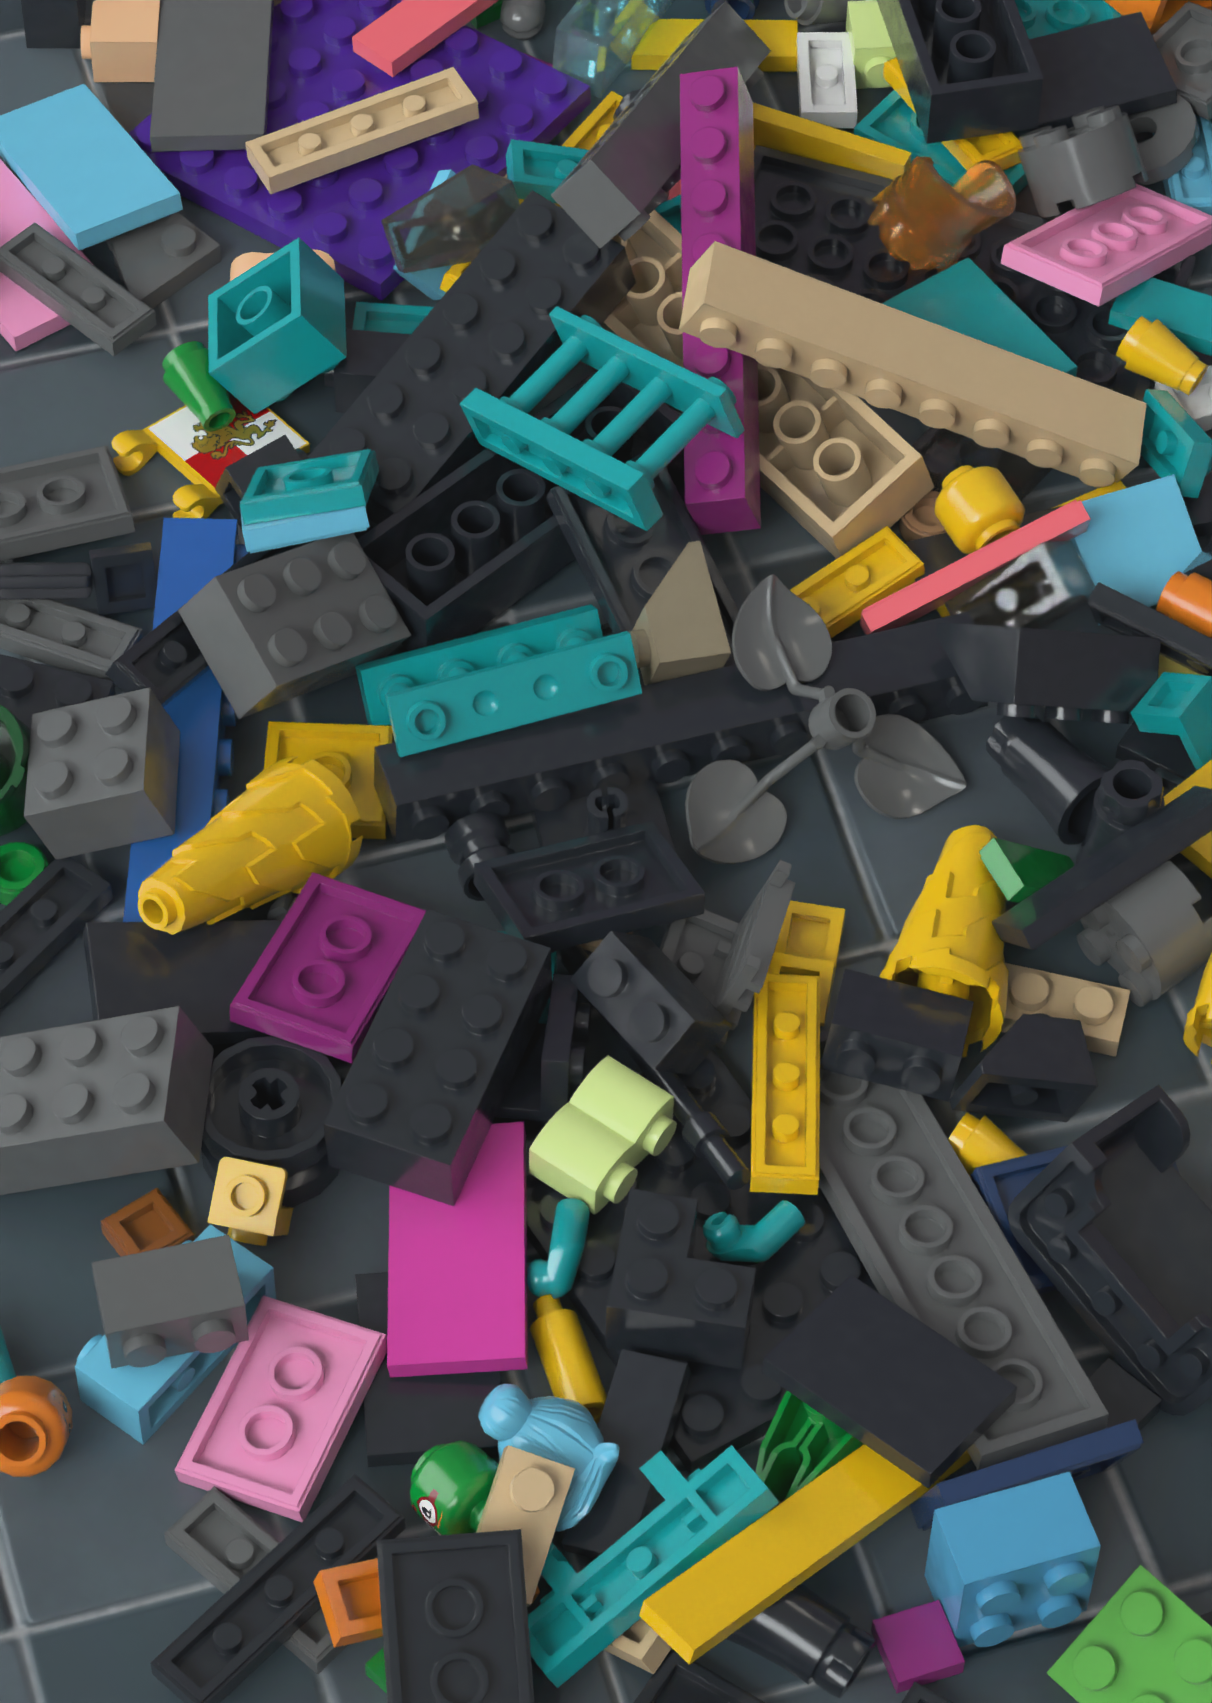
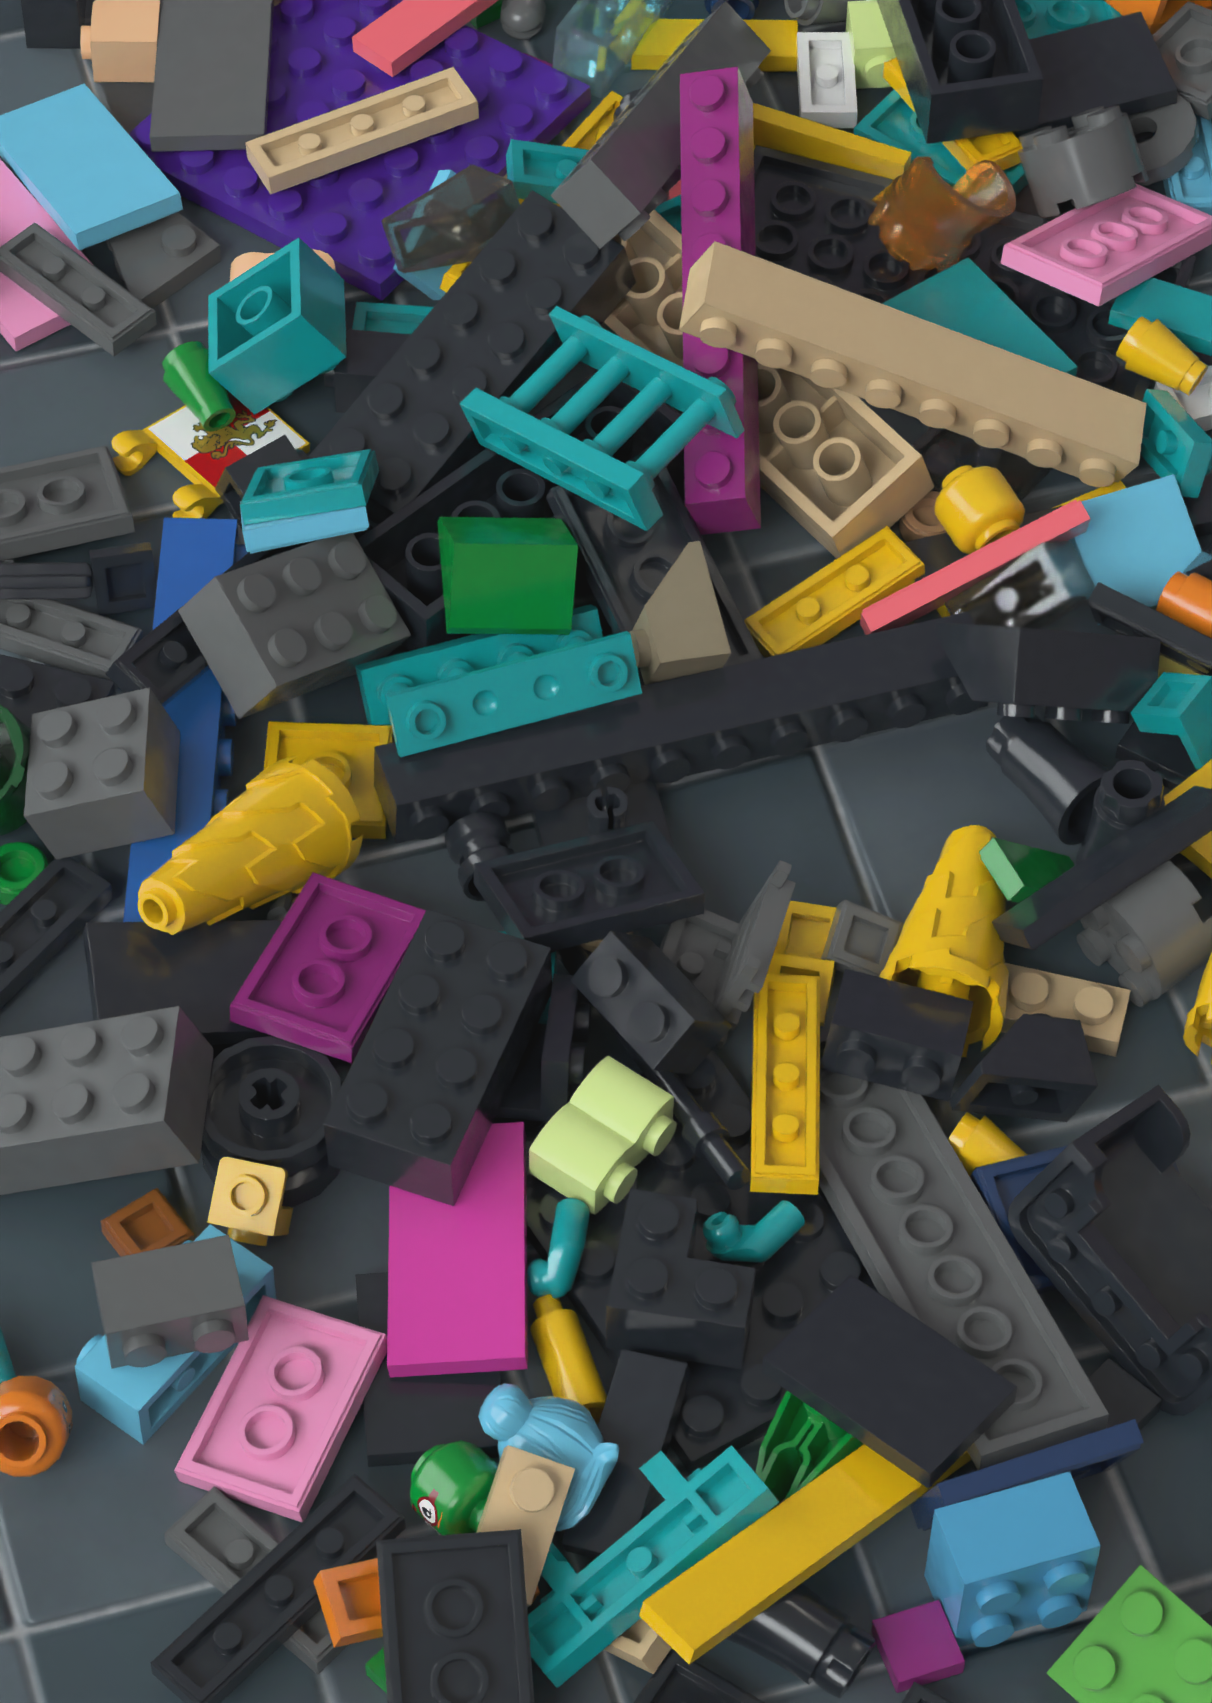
dark grey plant [685,574,967,864] -> none
none -> green slope [437,517,578,635]
none -> dark grey tile [821,900,903,977]

